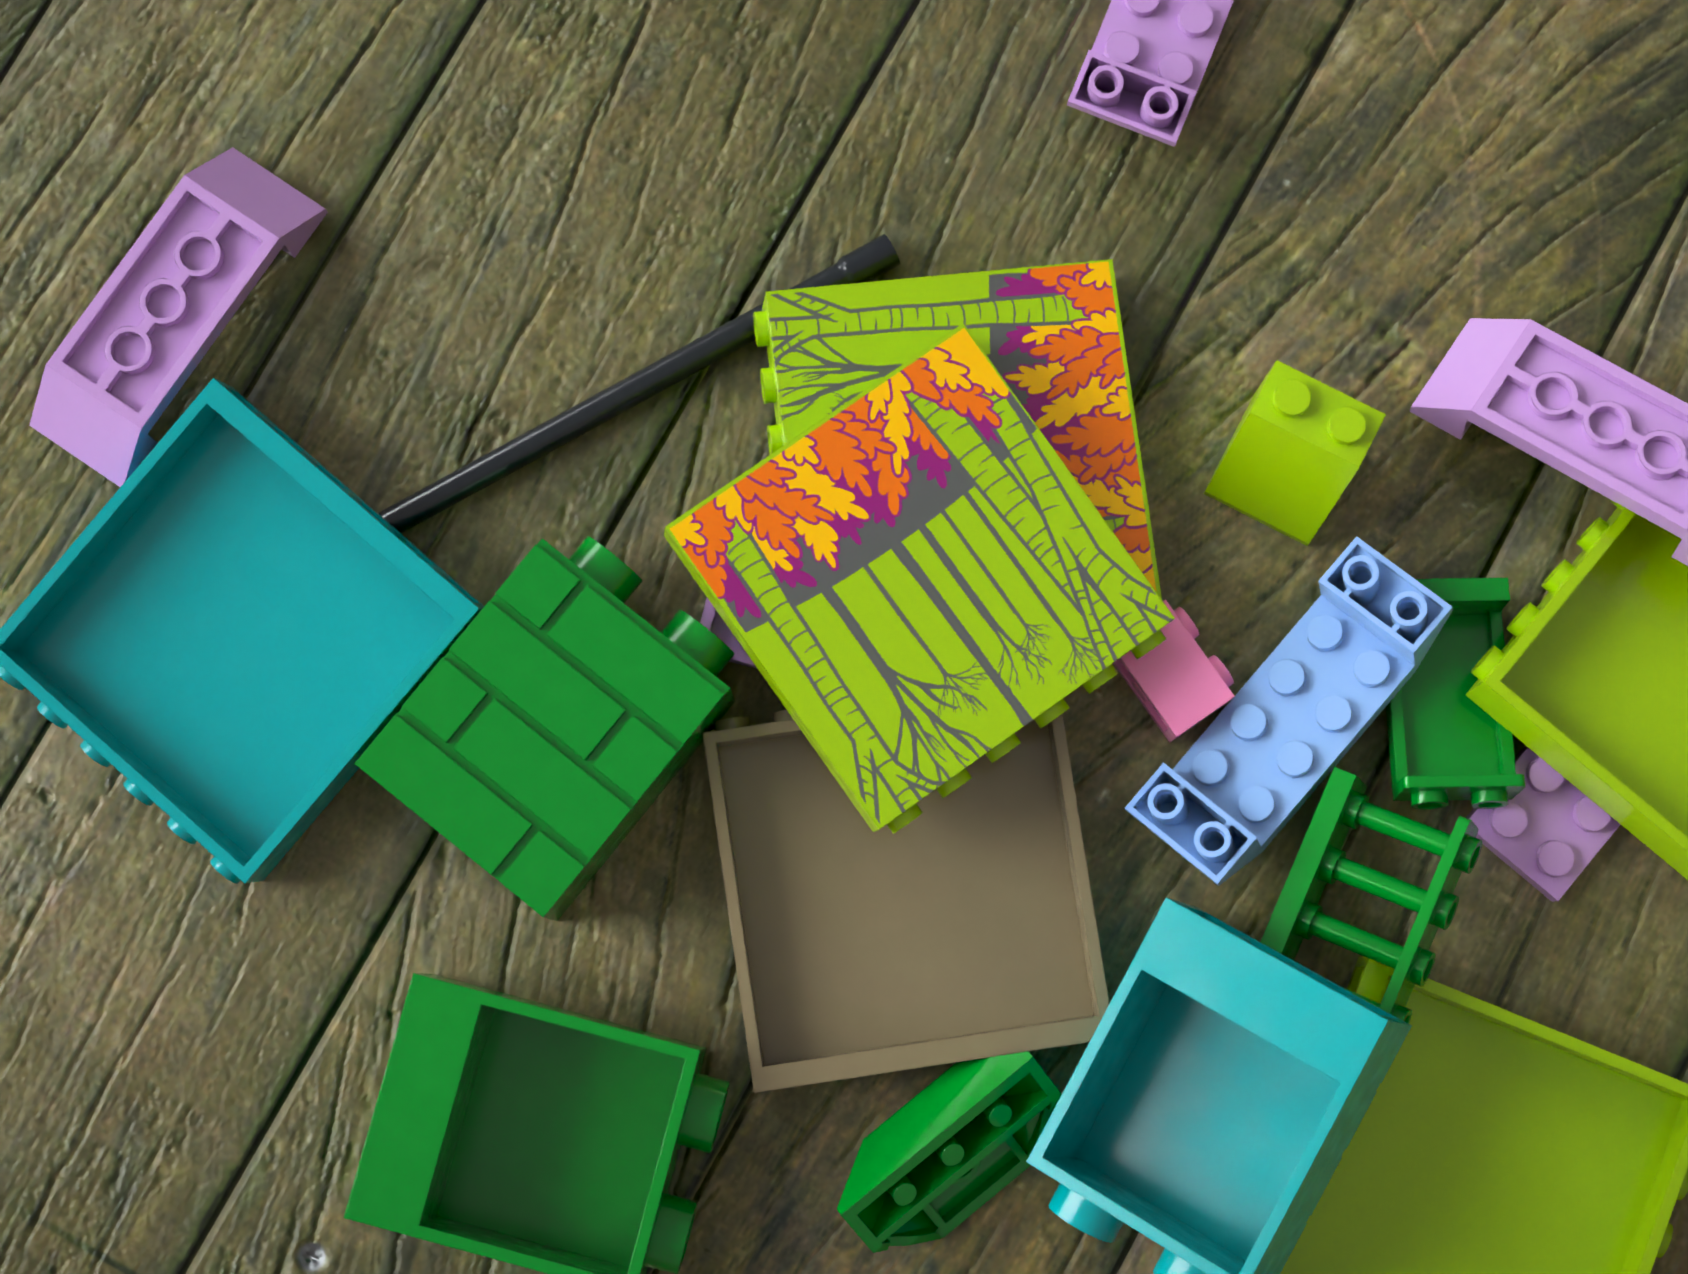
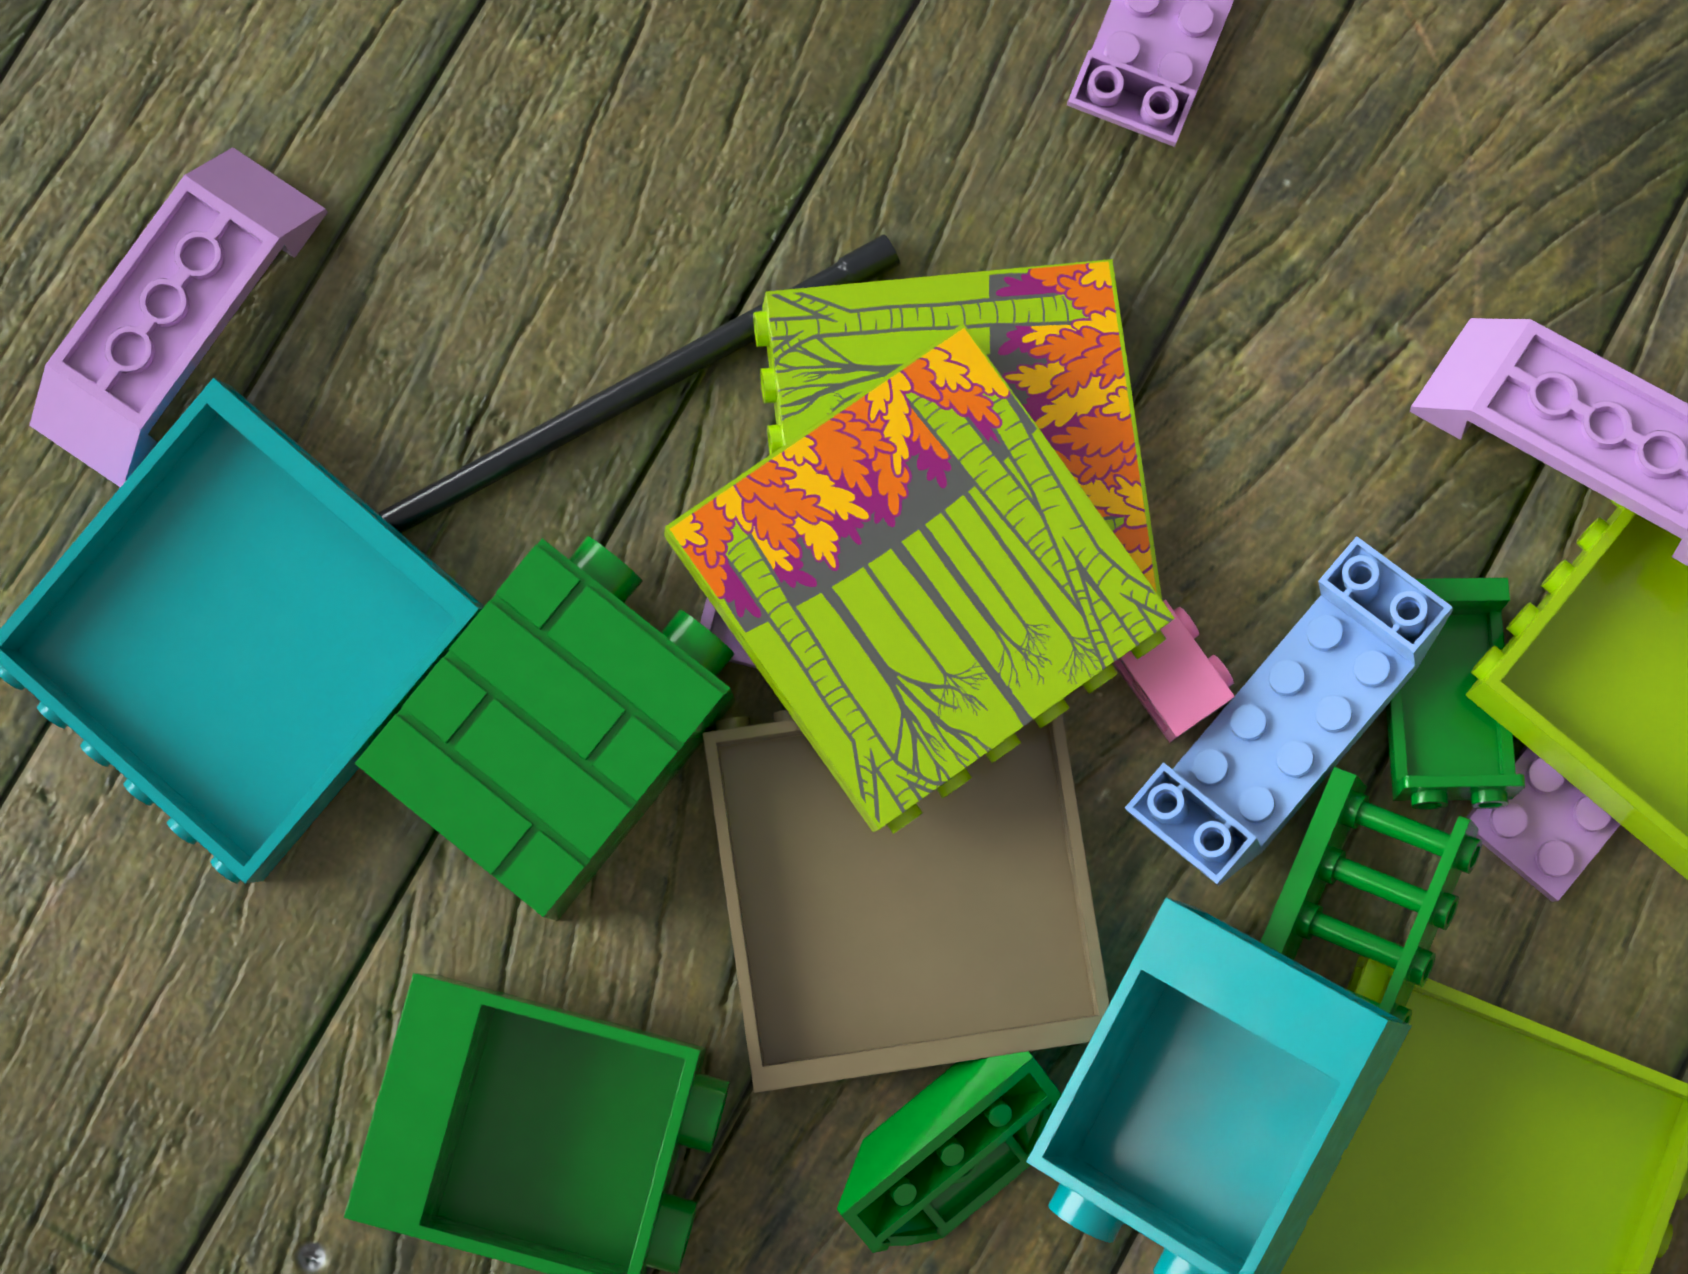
lime slope [1203,360,1386,546] -> none

